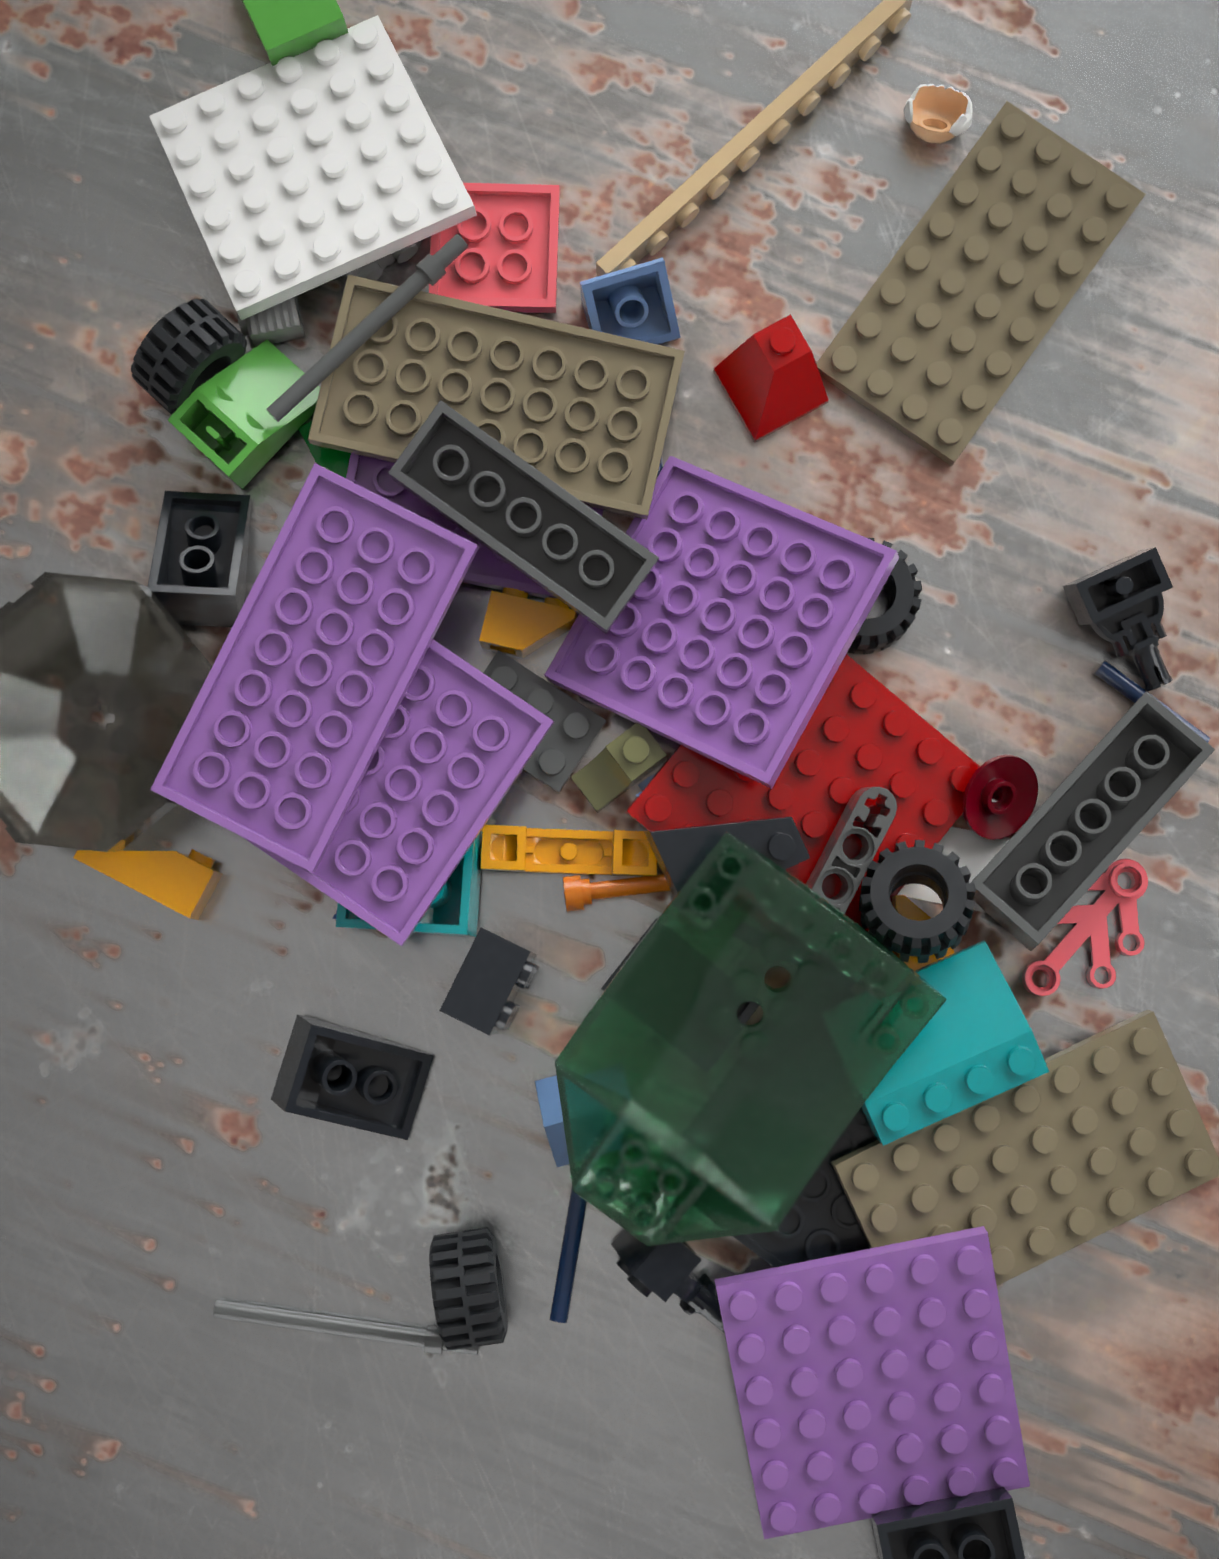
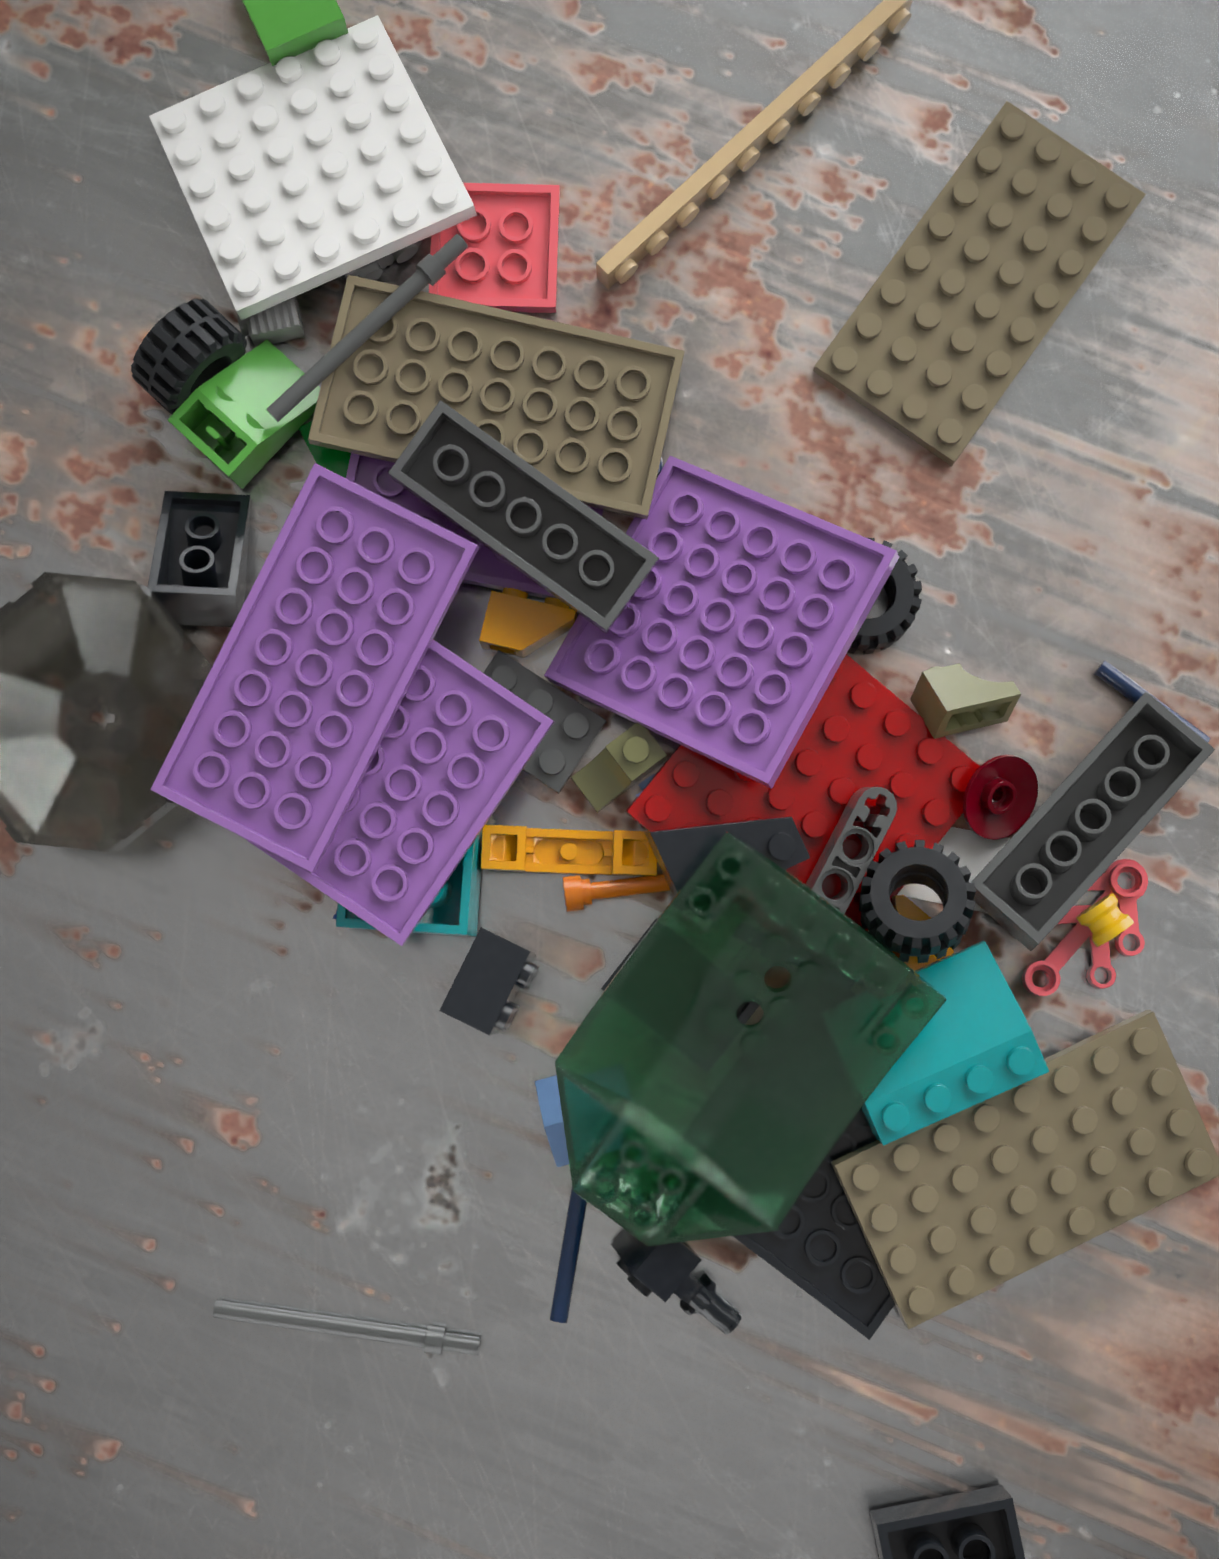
light orange slope [73,849,223,920] -> none
black slope [271,1014,434,1140] -> none
black tyre [429,1227,508,1351] -> none
medium blue slope [580,257,681,345] -> none
red slope [713,314,829,443] -> none
medium lavender plate [714,1226,1030,1539] -> none
light nougat hair [904,84,972,144] -> none
black brick [1063,547,1173,691] -> none
none -> olive arch [910,663,1021,739]
none -> yellow wheel [1076,893,1134,947]

